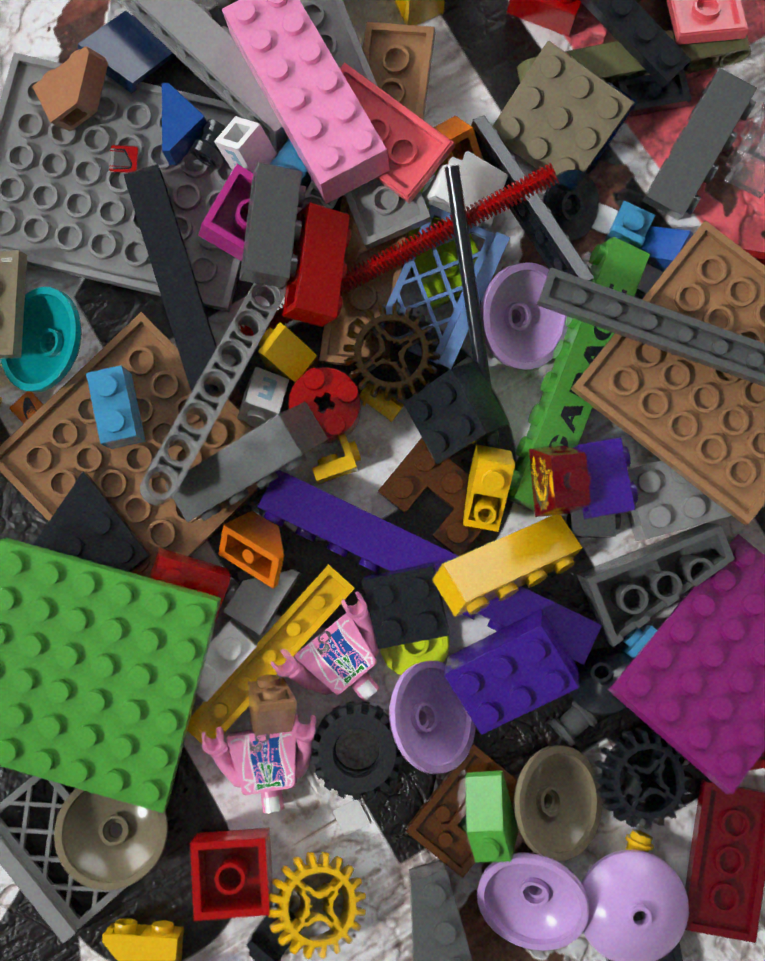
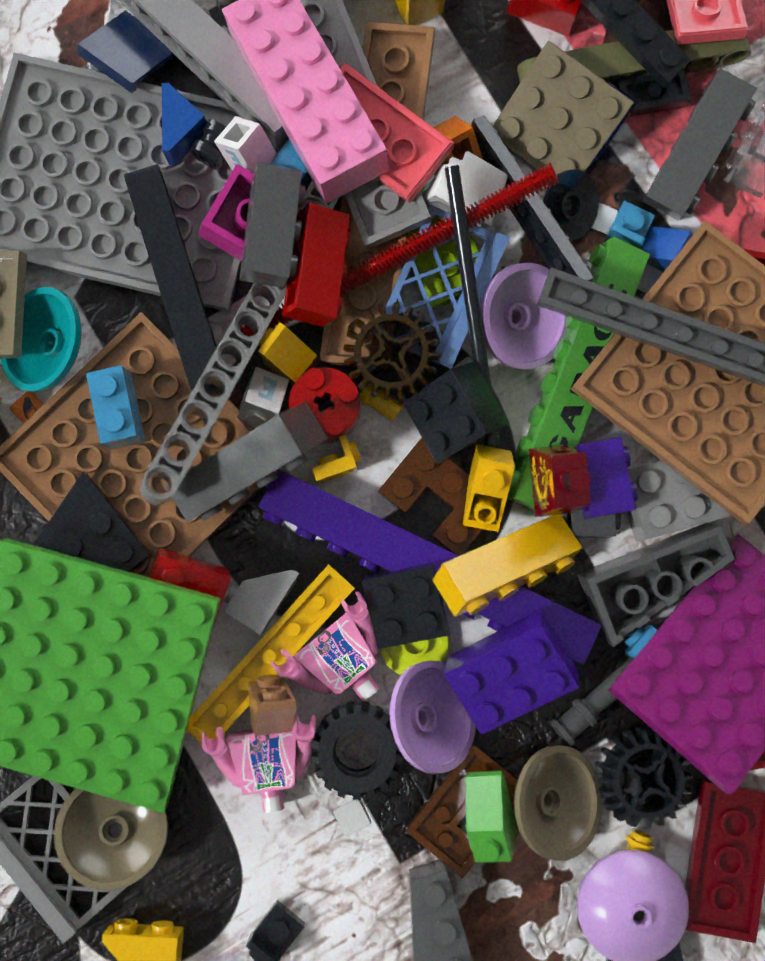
nougat slope [32,46,108,132] -> none
sticker [109,145,138,173] -> none
red brick [190,828,274,921] -> none
white brick [197,618,258,702] -> none
orange slope [218,511,284,589] -> none
yellow gear [268,852,366,959] -> none
lavender dish [477,853,589,950] -> none
black dish [571,648,633,715] -> none

